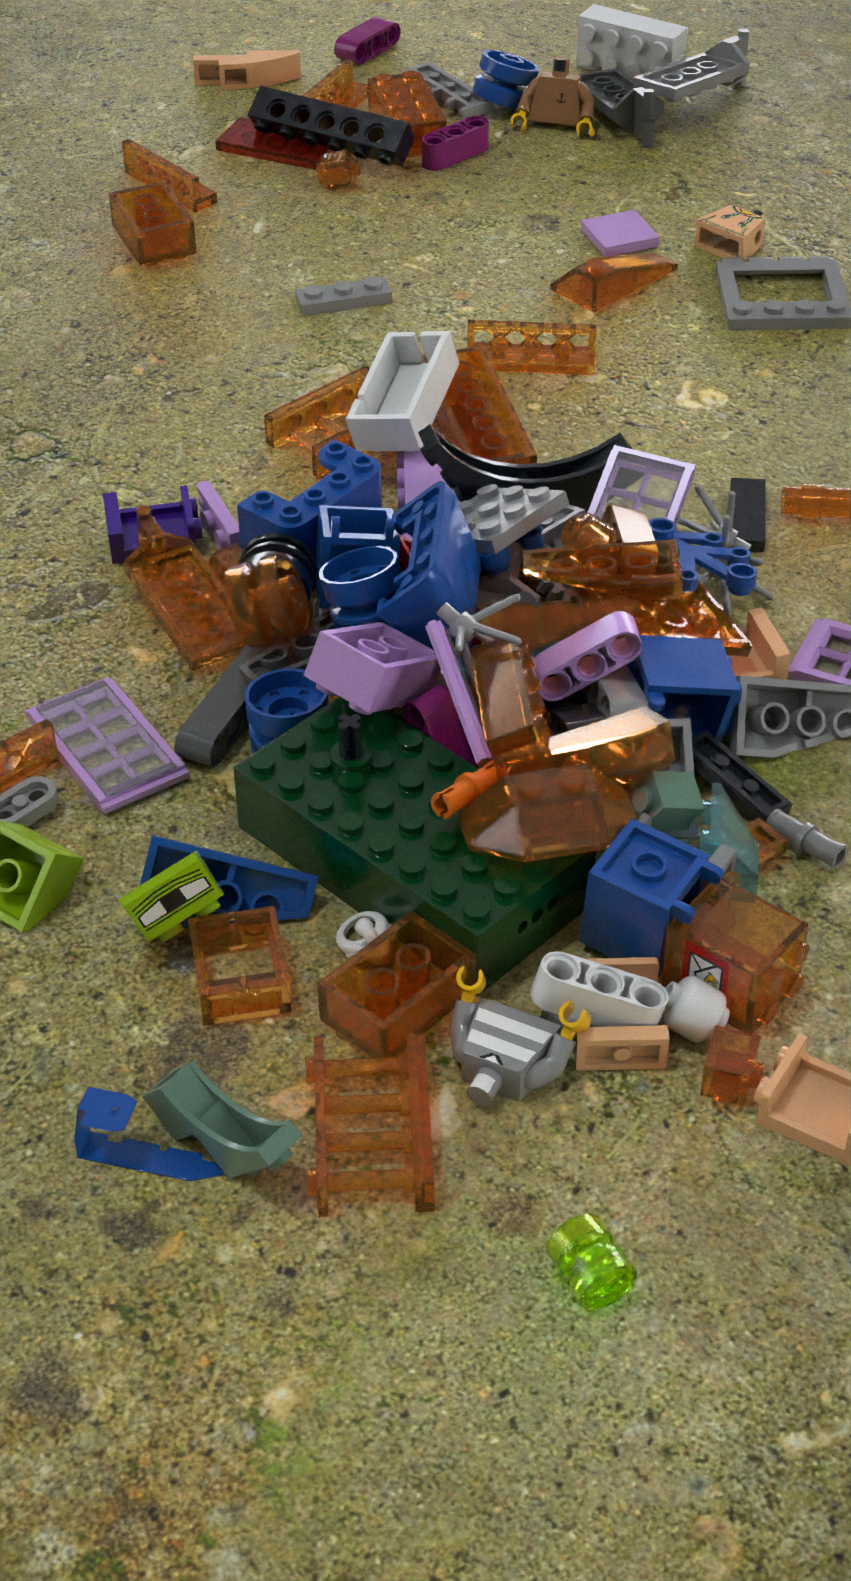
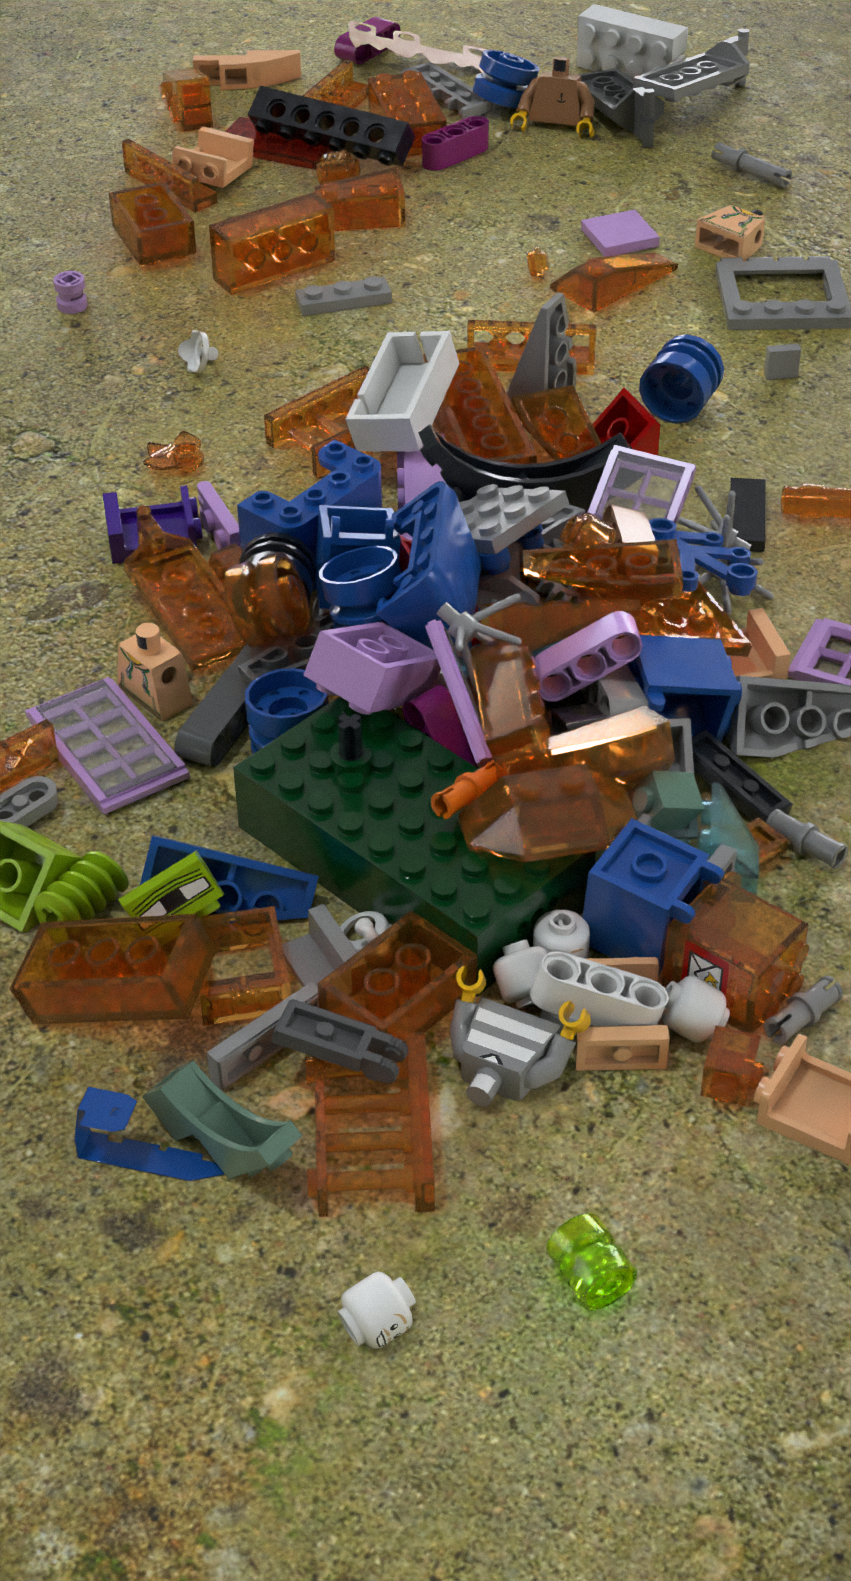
none -> clear orange brick [9,914,217,1024]
none -> lime piece [34,851,129,941]
none -> lavender wheel [53,271,88,314]
none -> light nougat torso [118,623,193,722]
none -> clear orange plate [143,431,204,473]
none -> clear orange wedge [159,67,213,133]
none -> light nougat panel [172,127,254,188]
none -> white piece [178,330,218,373]
none -> light grey tile [207,981,324,1090]
none -> clear orange brick [209,192,335,295]
none -> dark grey hinge [272,999,409,1084]
none -> light grey panel [280,904,364,1006]
none -> clear orange wedge [314,166,405,233]
none -> white head [337,1272,416,1349]
none -> piece [349,21,486,73]
none -> white head [492,940,548,1009]
none -> light grey wedge [507,292,577,425]
none -> clear orange wedge [511,385,616,497]
none -> clear orange plate [527,247,550,278]
none -> white head [533,910,590,959]
none -> red slope [580,387,661,456]
none -> blue wheel [639,334,724,424]
none -> light grey pin [711,142,792,188]
none -> light grey pin [763,976,843,1045]
none -> light grey tile [764,344,801,380]

